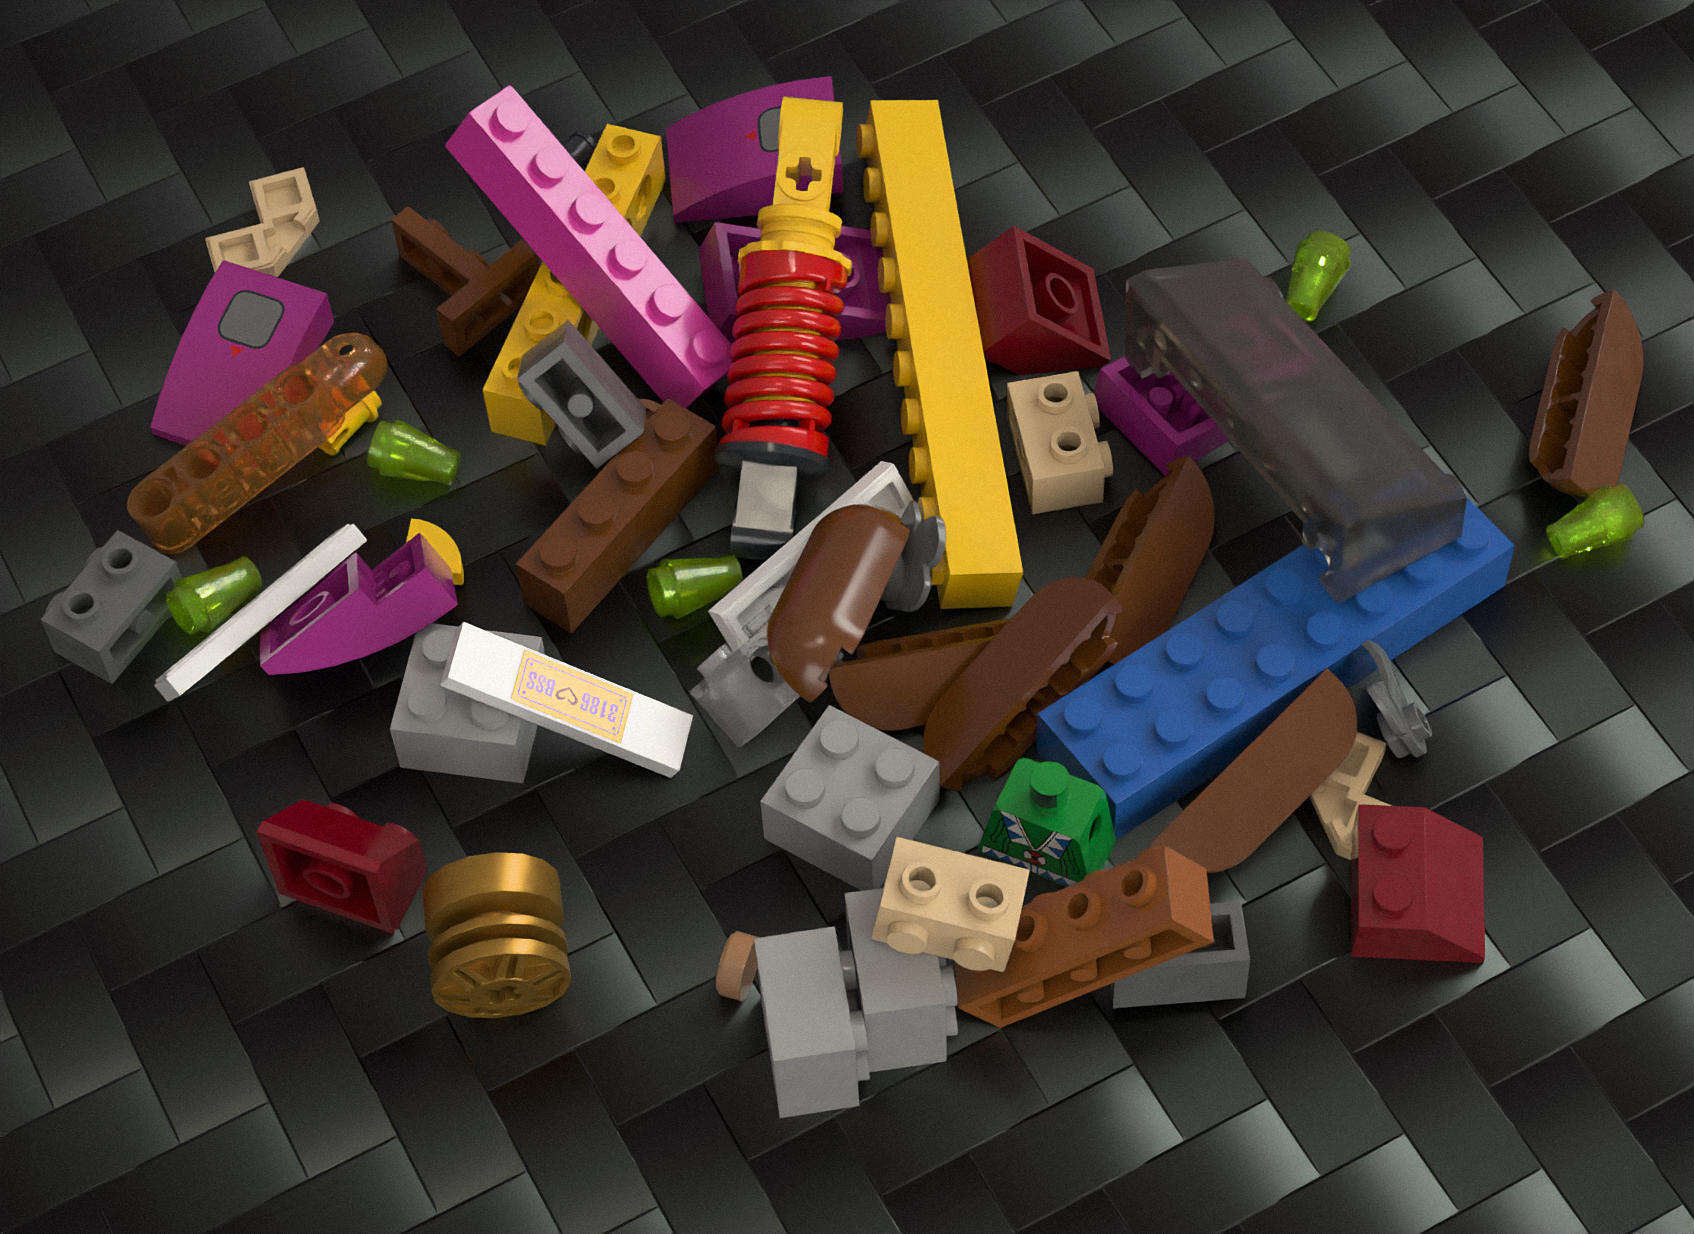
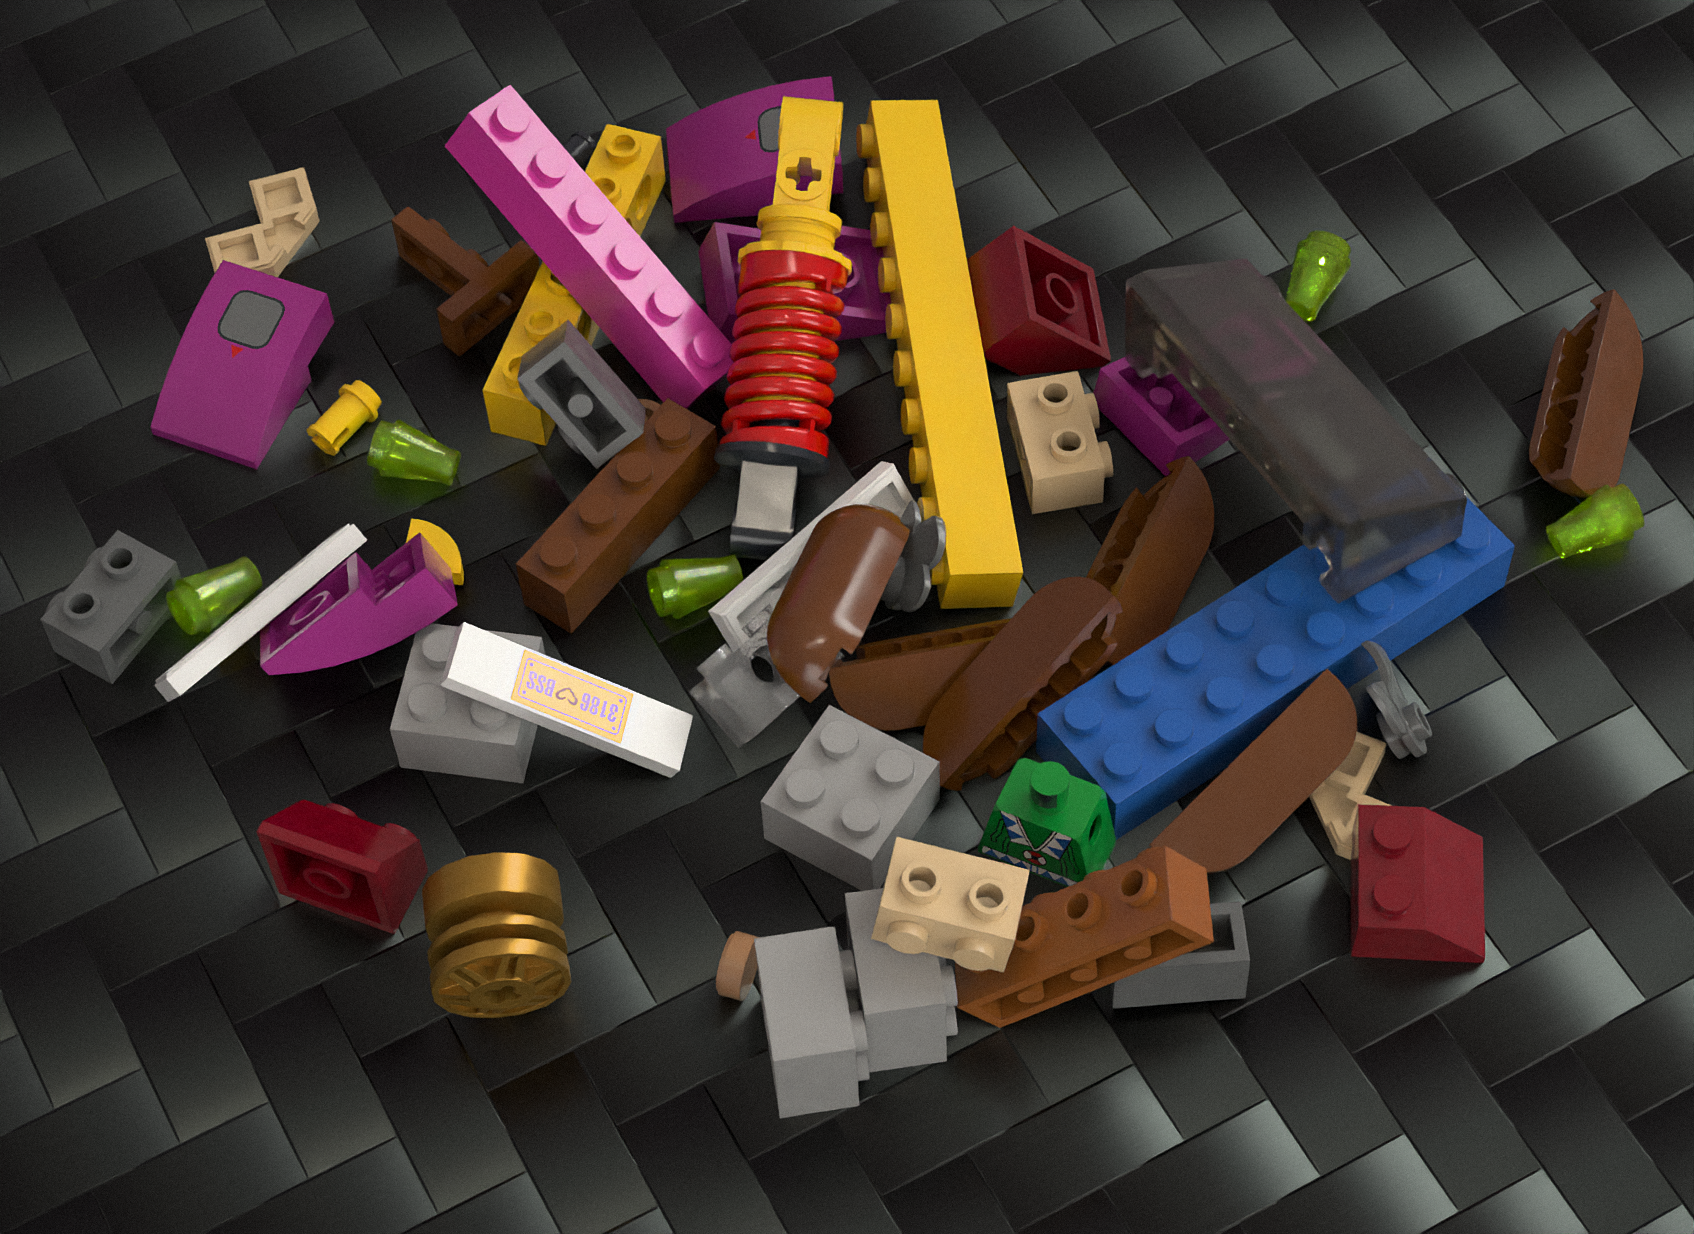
clear orange piece [127,333,388,554] -> none

